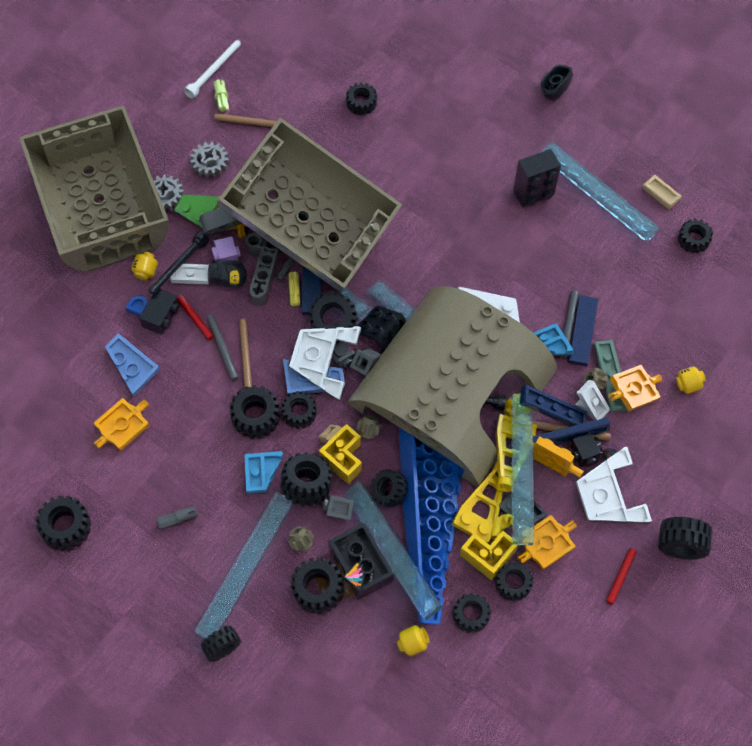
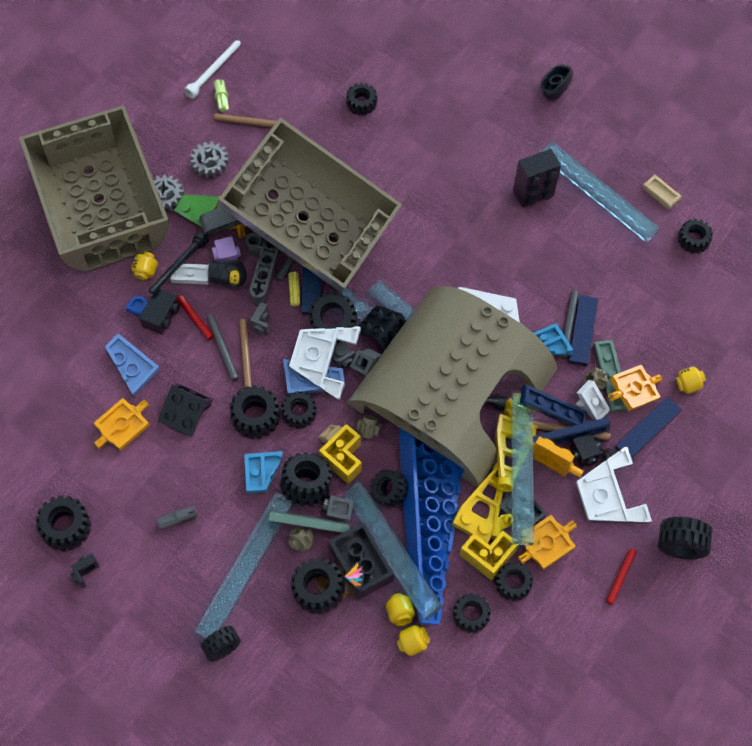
none -> black bracket [70,554,100,588]
none -> black bracket [158,384,213,436]
none -> dark grey bracket [250,302,270,336]
none -> sand green tile [267,510,350,533]
none -> yellow head [386,594,415,626]
none -> dark blue tile [615,397,682,459]

